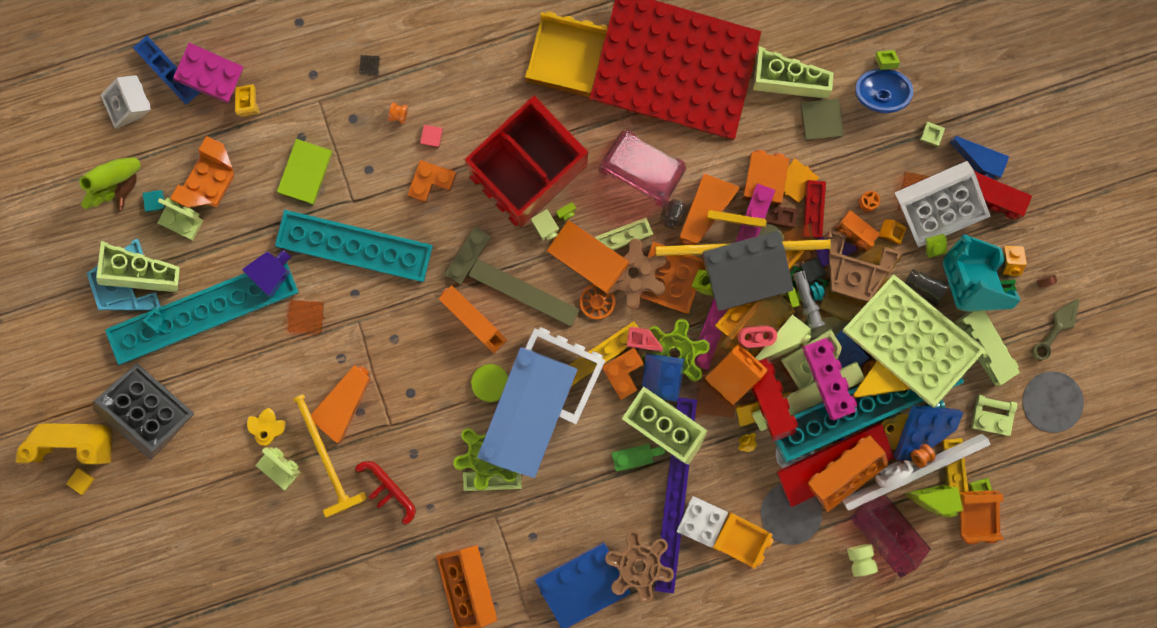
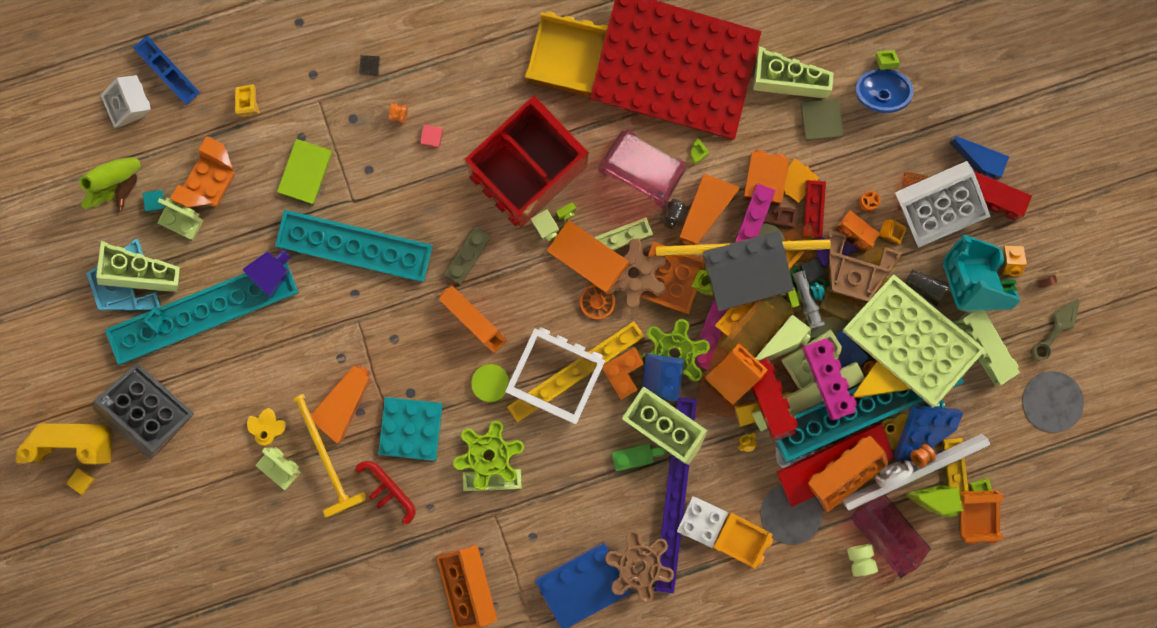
dark pink brick [174,42,243,104] -> none
clear orange piece [287,300,325,334] -> none
orange plate [408,160,457,202] -> none
olive tile [469,259,580,327] -> none
medium blue slope [477,347,578,478] -> none
coral tile [627,327,663,352] -> none
yellow tile [707,210,767,229] -> none
coral plate [738,326,777,348] -> none
yellowish green tile [919,122,945,147] -> none
lime plate [925,234,947,258] -> none
yellowish green plate [971,394,1017,436] -> none
none -> teal plate [378,397,443,461]
none -> lime tile [691,138,710,165]

